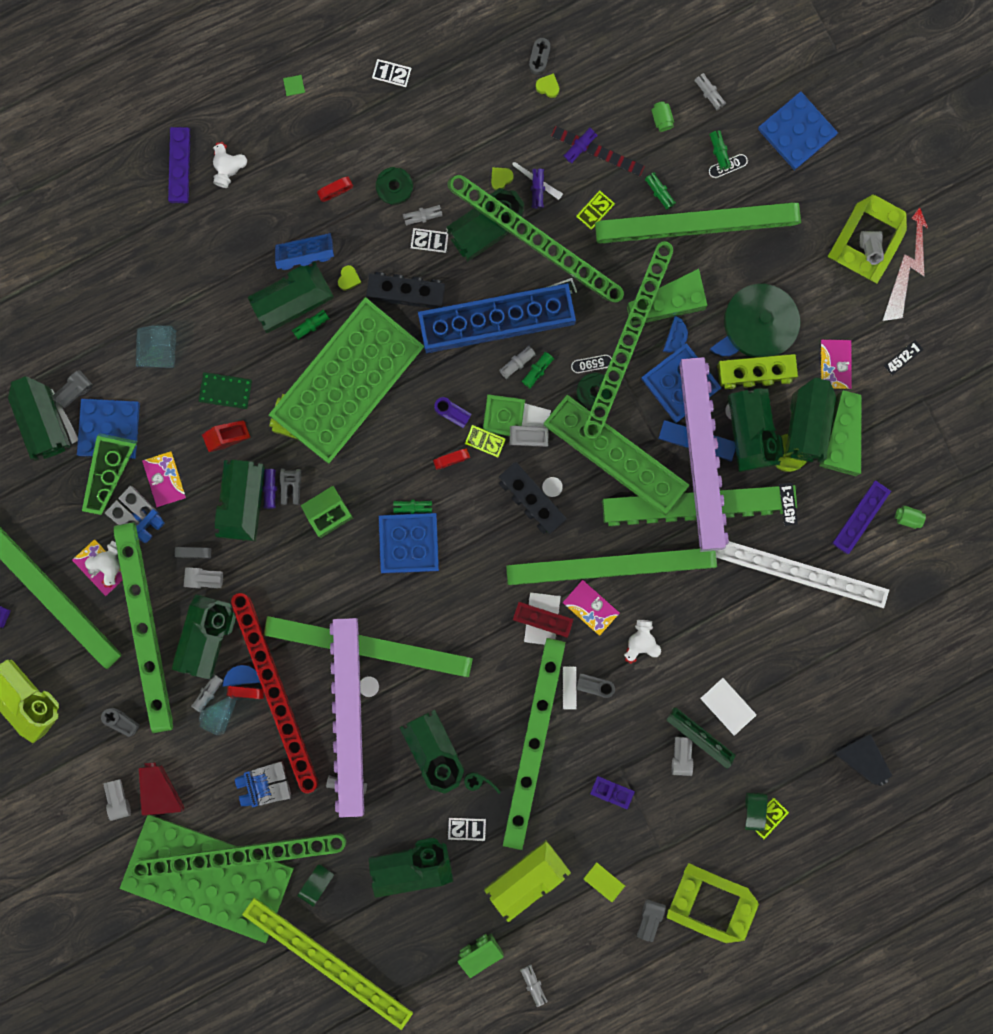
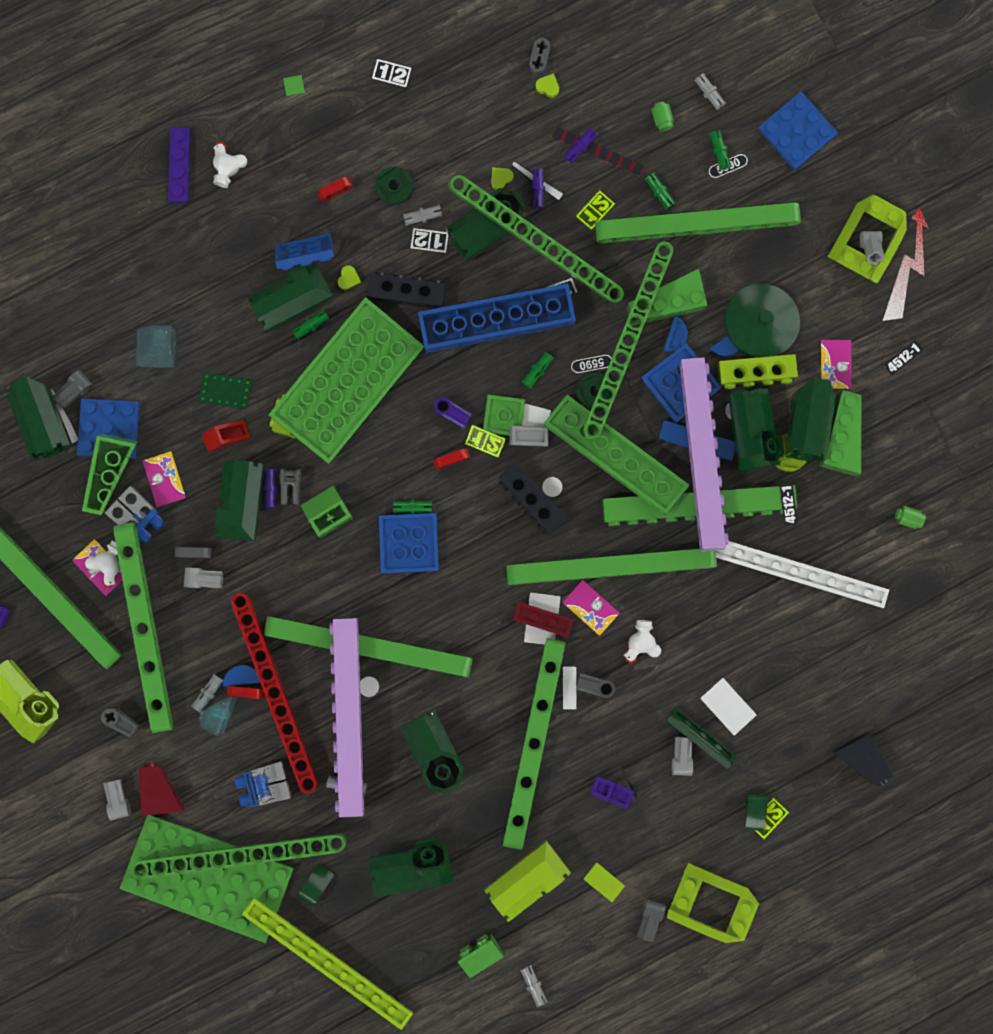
dark green brick [172,594,236,679] -> none
sticker [448,818,486,841] -> none
dark green panel [464,772,500,794] -> none
light grey pin [499,346,536,379] -> none
dark purple plate [831,480,891,554] -> none

